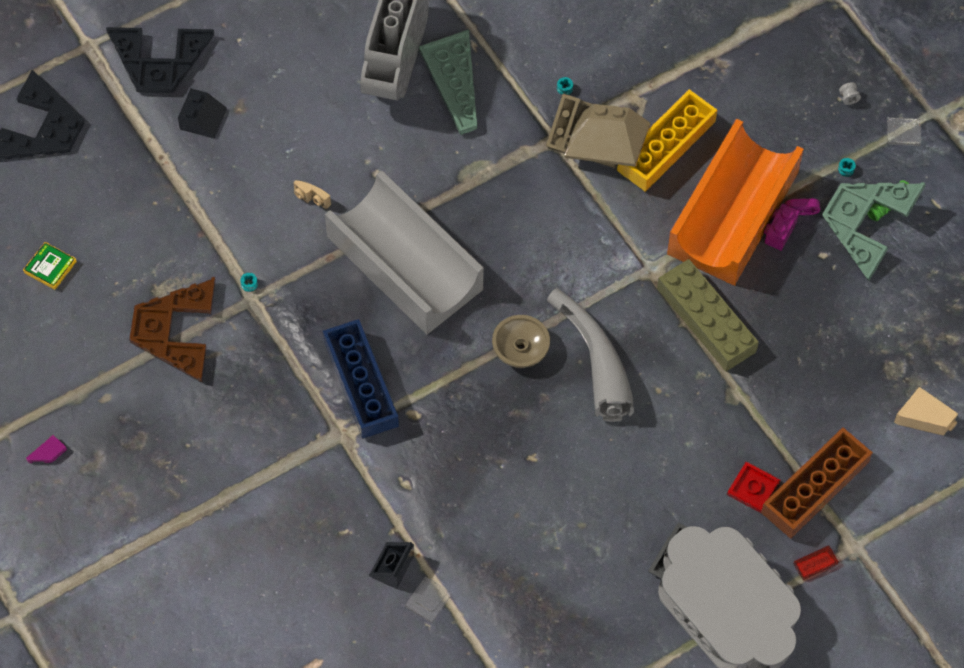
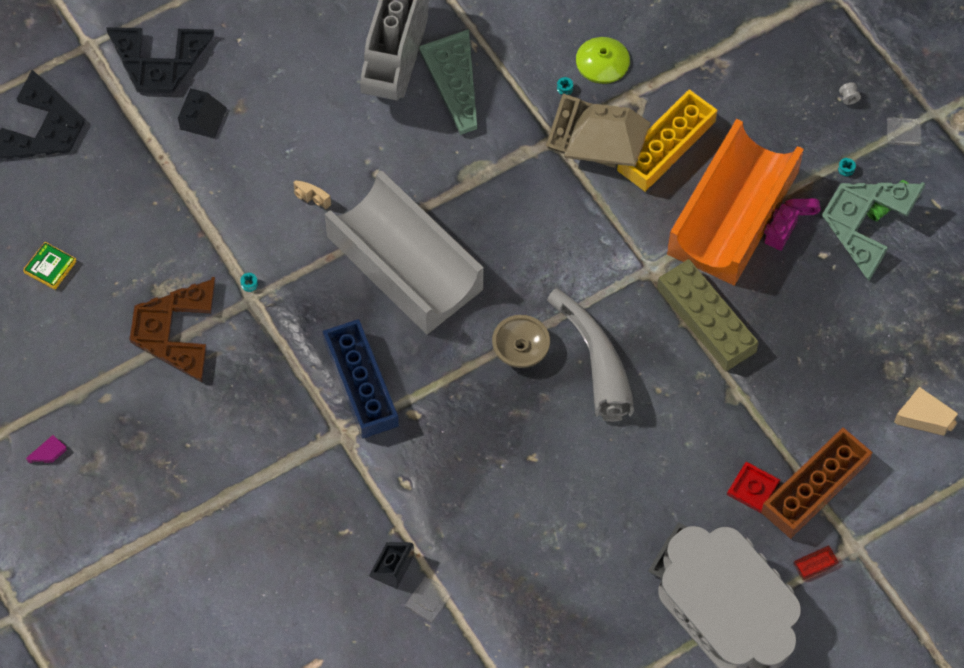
none -> lime dish [576,37,630,84]

